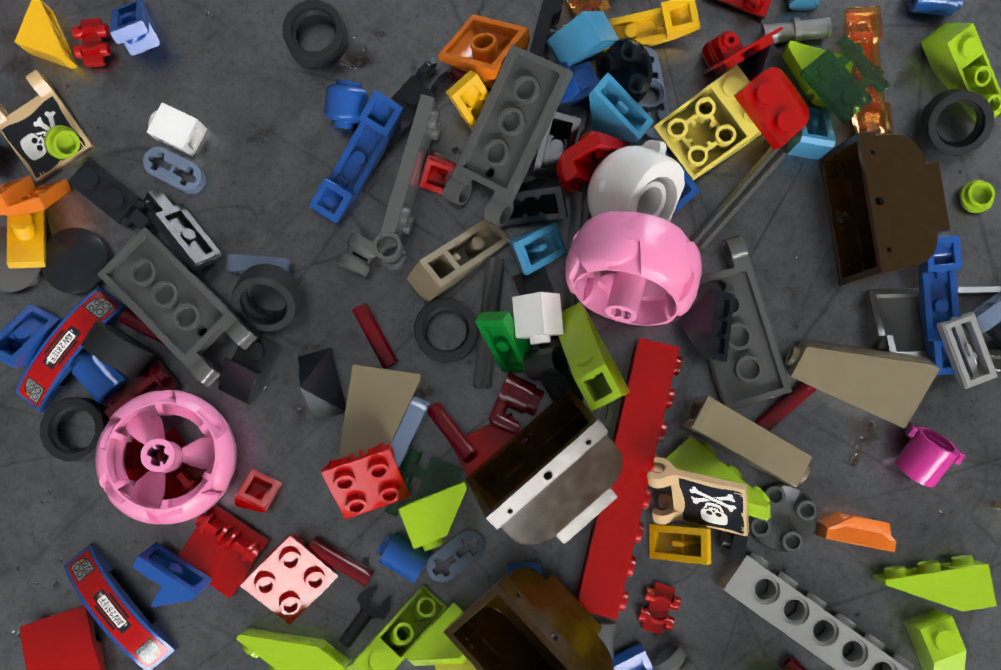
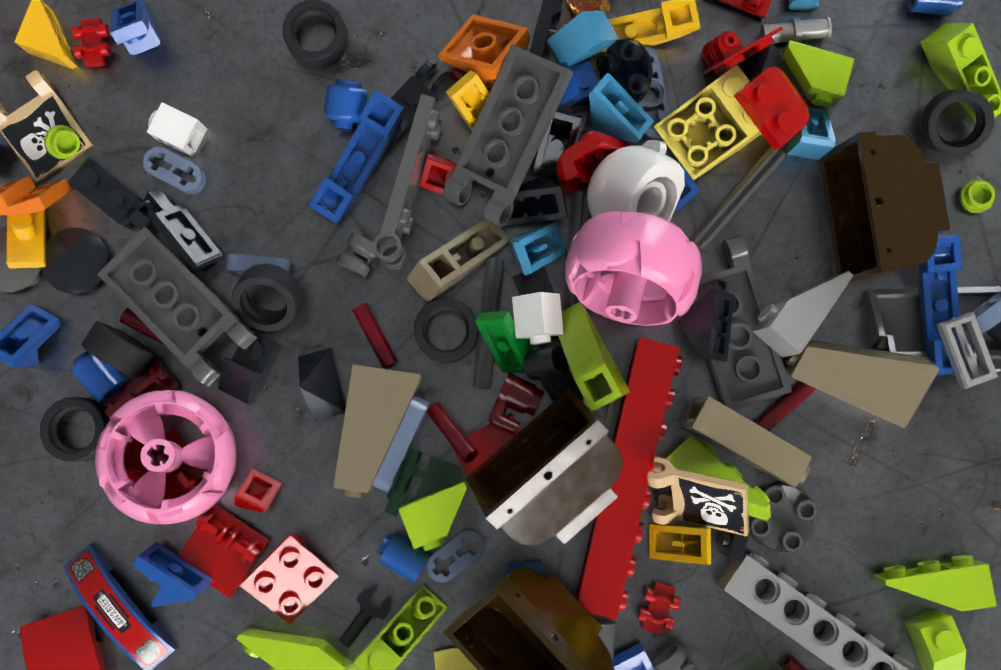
slope [15,286,127,413] -> none
dark red piece [308,537,374,587] -> none
red hinge [321,442,411,520] -> none
lime slope [404,602,467,666] -> none
clear green plate [800,34,891,124] -> none
orange slope [815,511,897,552] -> none
clear orange slope [843,5,894,135] -> none
dark pink piece [895,422,965,487] -> none
none -> light grey slope [753,271,854,358]

